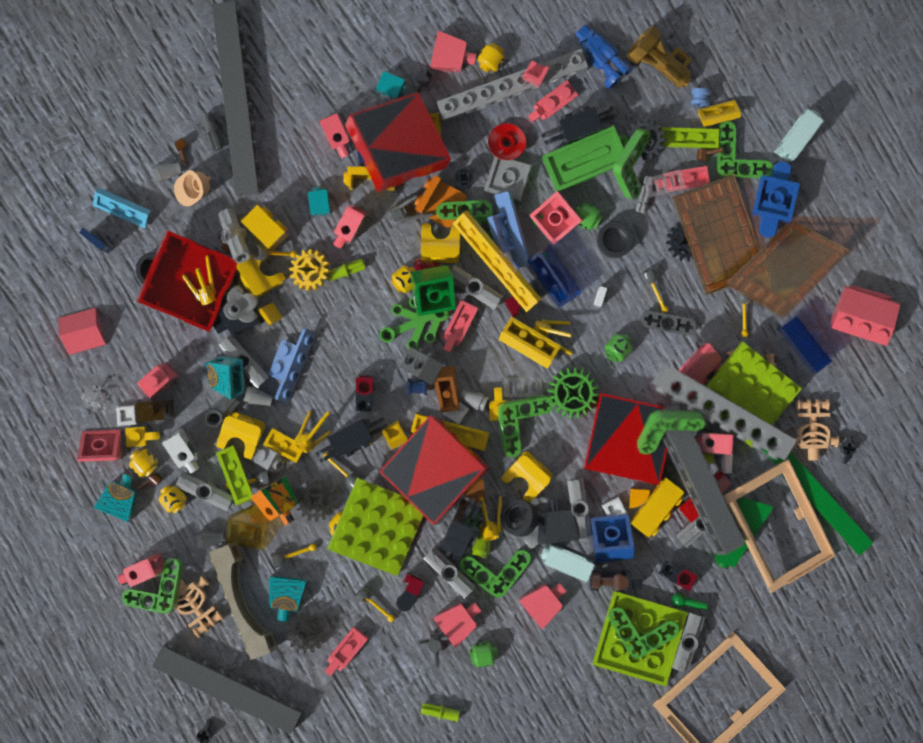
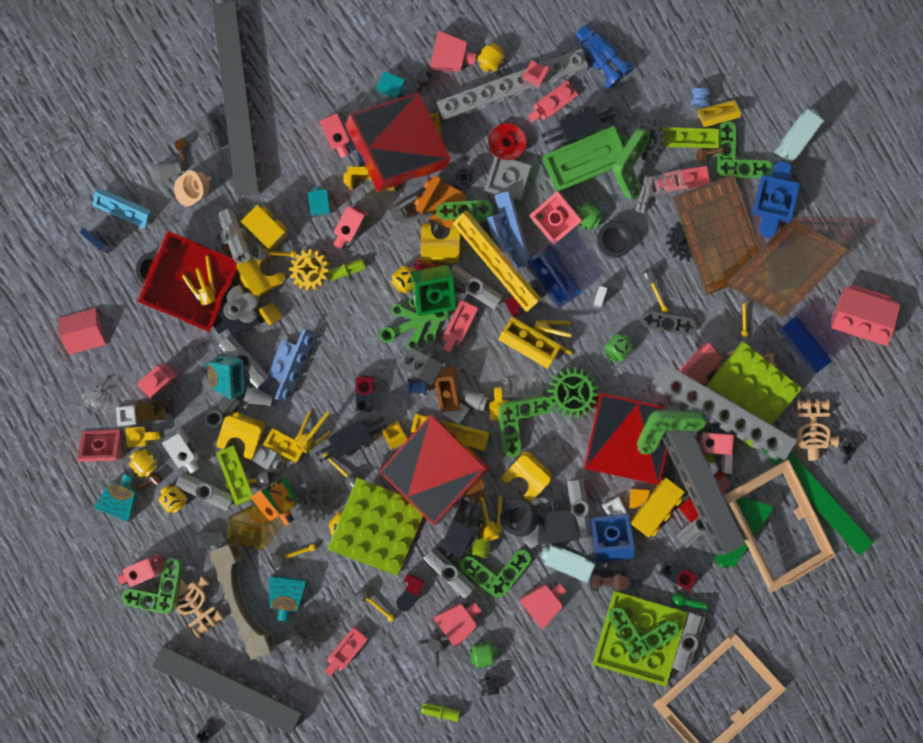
pearl gold piece [625,25,692,89] -> none
none -> black wheel [479,676,500,696]

